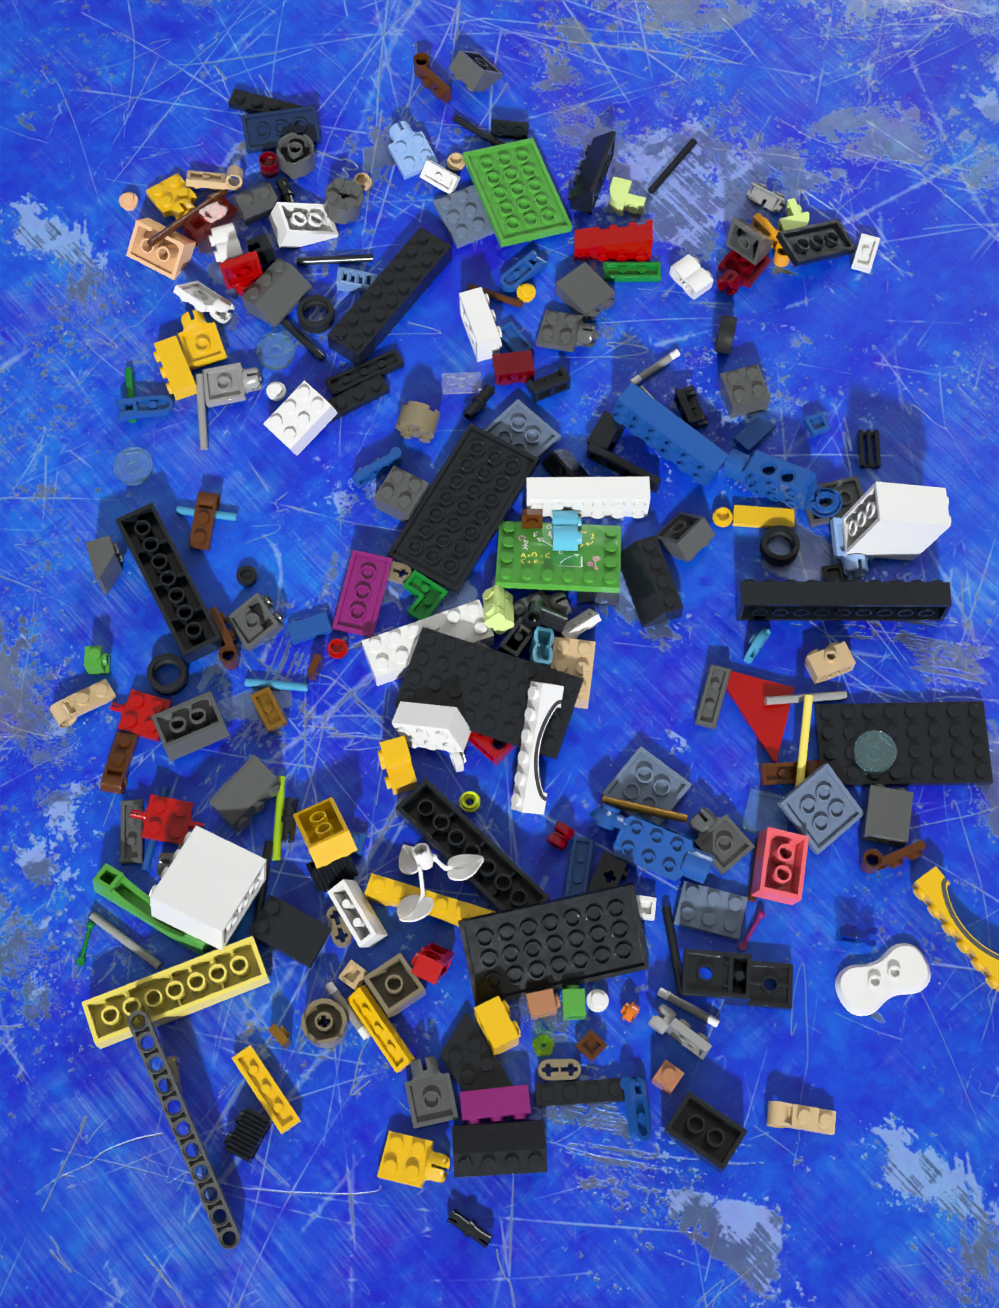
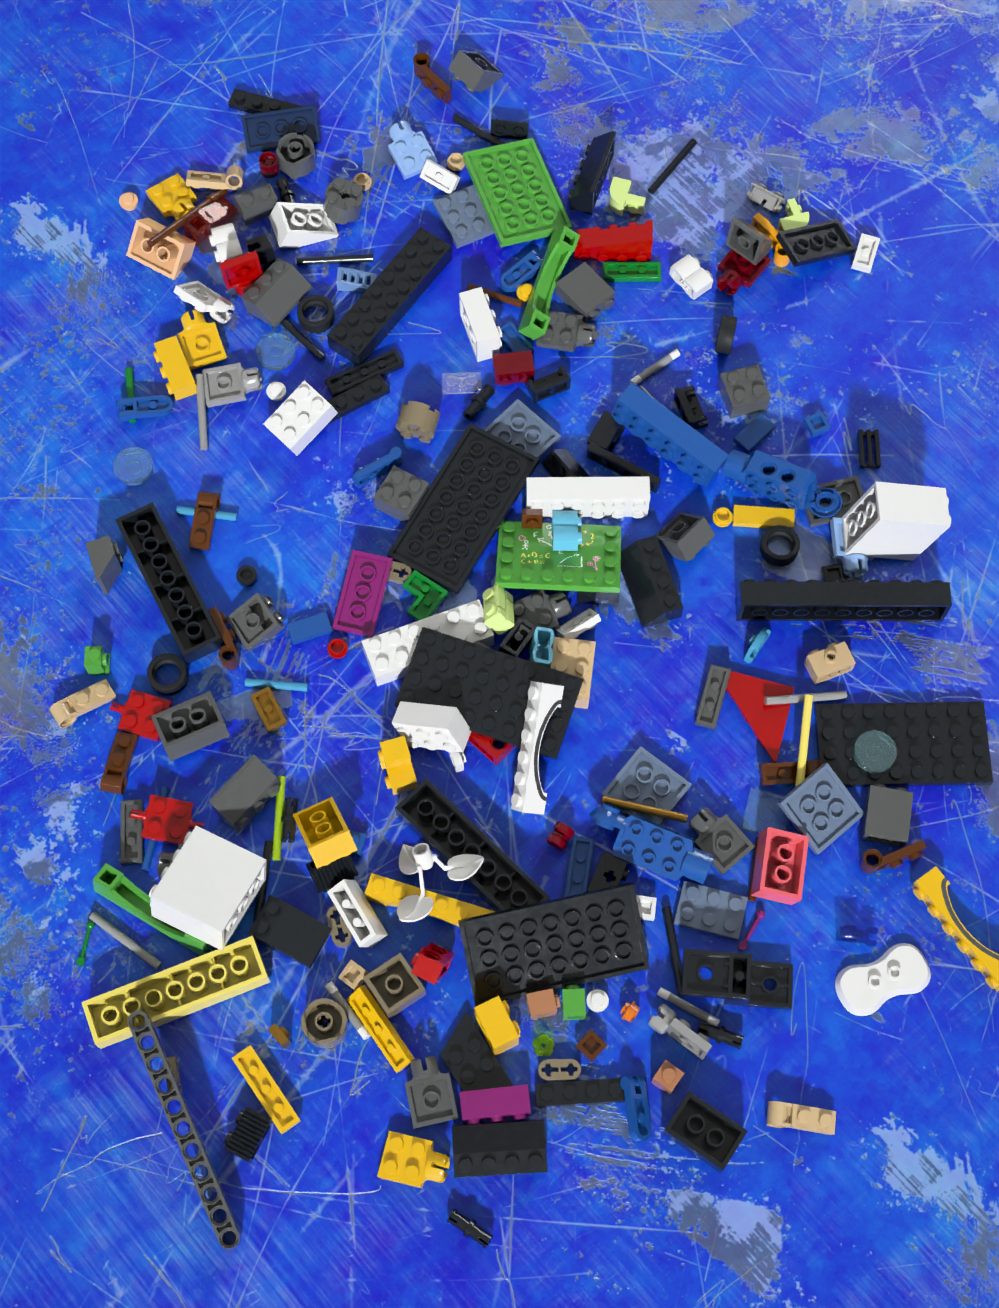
reddish brown tile [307,654,324,681] -> none
neon yellow plate [459,791,481,813] -> none
black piece [525,600,568,634] -> none
none -> bright green arch [517,226,580,340]
none -> black pin [697,1020,744,1050]

